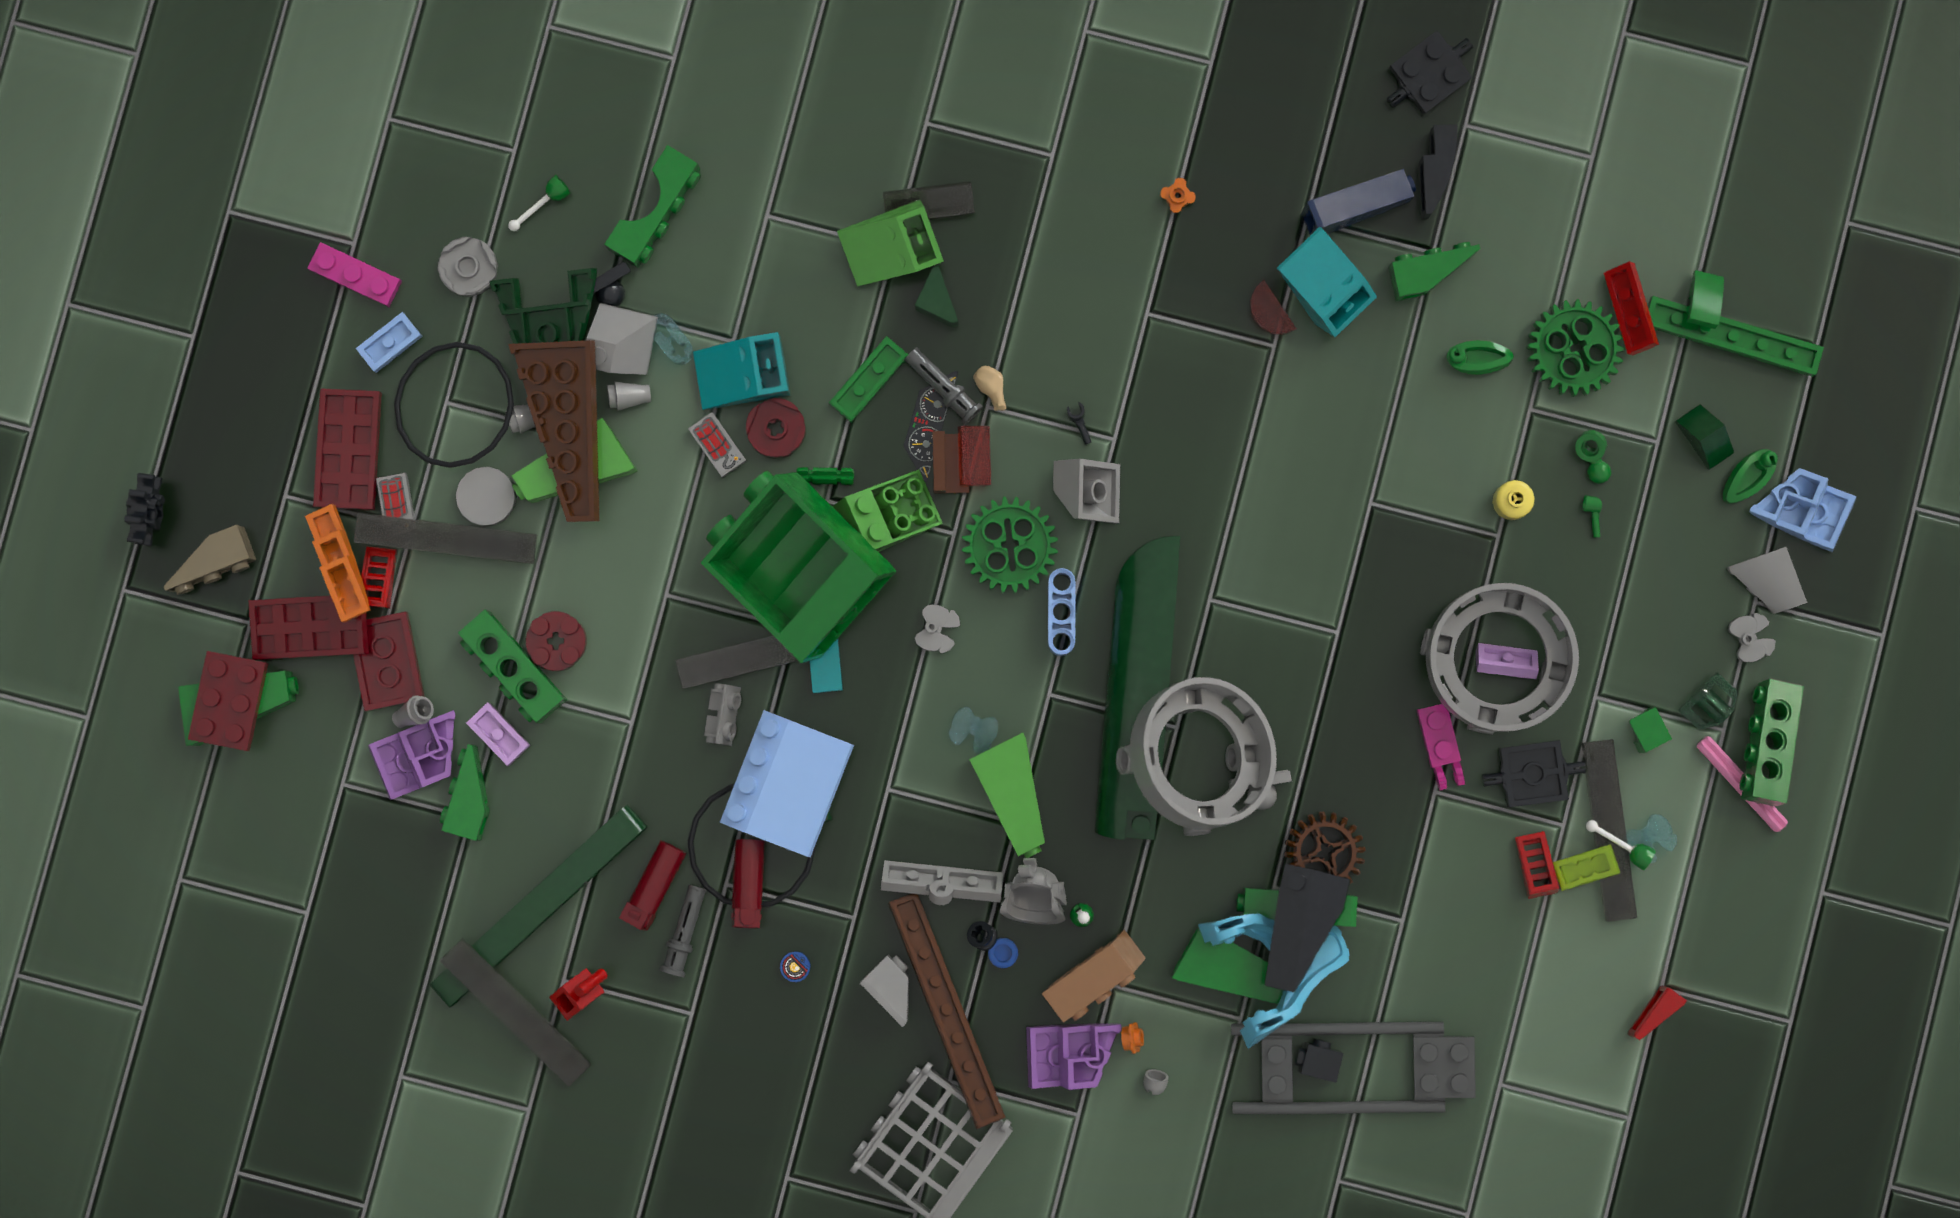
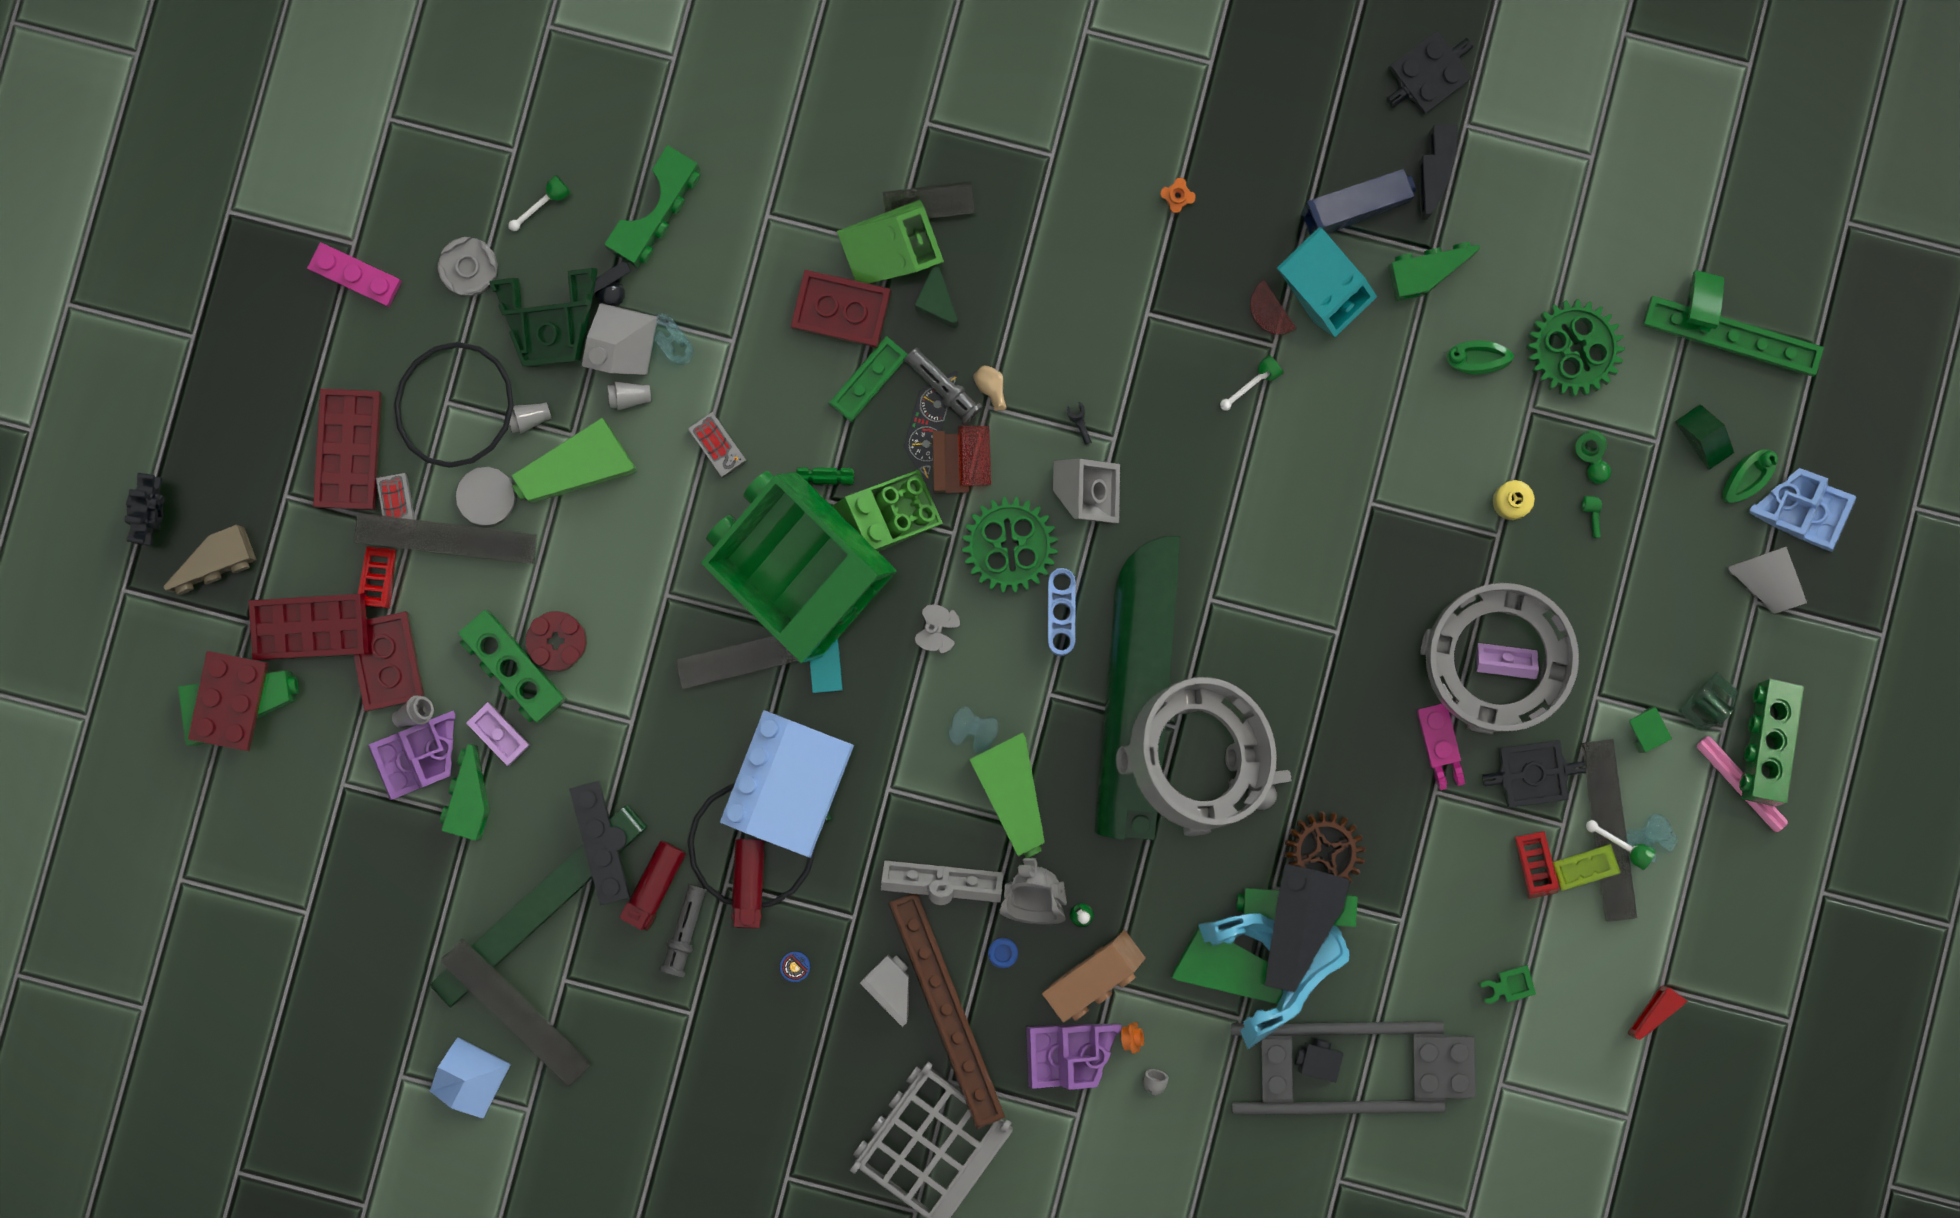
orange slope [305,504,371,623] -> none
light blue plate [356,312,423,373] -> none
reddish brown wing [508,340,600,522] -> none
red brick [549,968,607,1021] -> none
teal slope [693,332,790,410] -> none
light grey hinge [704,683,741,746] -> none
dark red plate [746,398,806,458] -> none
black bush [967,921,998,951] -> none
red plate [1604,261,1659,356] -> none
light grey piece [1728,613,1776,662] -> none
none -> light blue slope [430,1037,511,1118]
none -> black hinge [569,781,630,906]
none -> dark red plate [791,270,892,348]
none -> hinge [1220,354,1284,411]
none -> green plate [1478,965,1536,1003]

